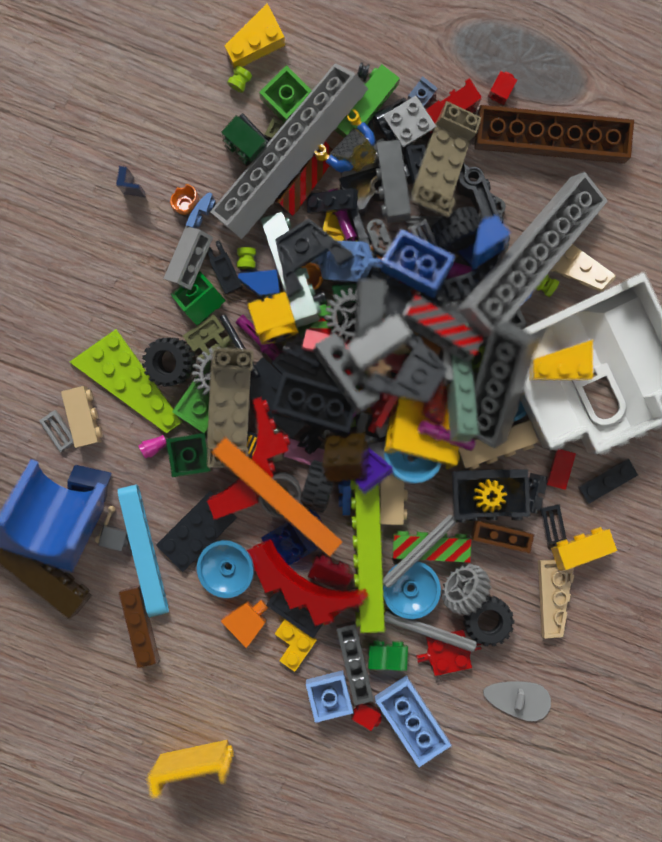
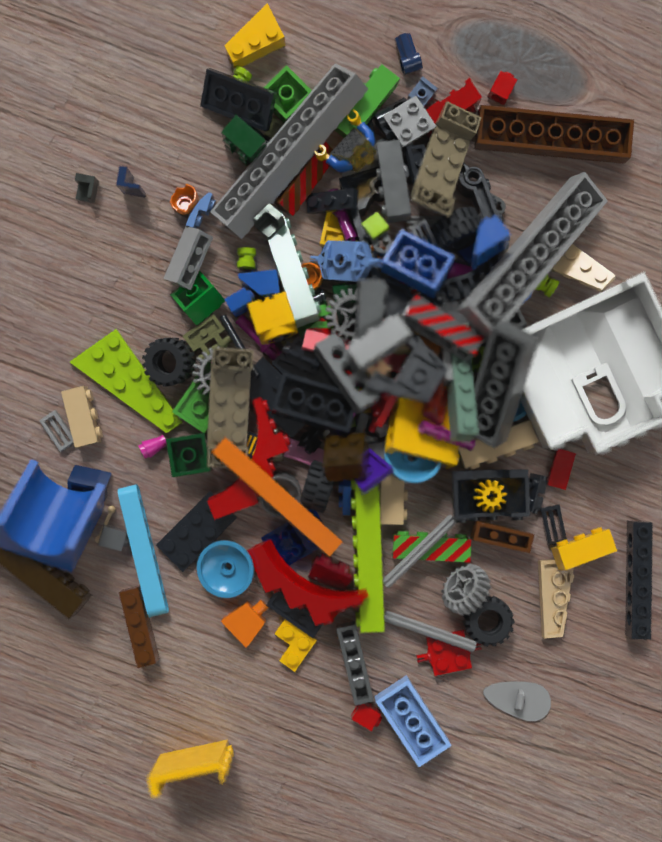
black hinge [207,240,243,295] -> none
black wing [275,218,354,298] -> none
light blue brick [306,670,353,723] -> none
black bush [357,62,370,82] -> none
green brick [368,640,408,671] -> none
dark azure dish [383,561,441,619] -> none
yellow wedge [529,340,593,380] -> none
black plate [578,459,638,504] -> none
none -> pearl dark grey panel [75,173,99,203]
none -> black plate [200,68,277,132]
none -> blue brick [225,287,257,318]
none -> pearl dark grey panel [253,203,285,239]
none -> lime tile [361,212,389,240]
none -> dark blue piece [394,33,423,75]
none -> black brick [625,520,653,640]

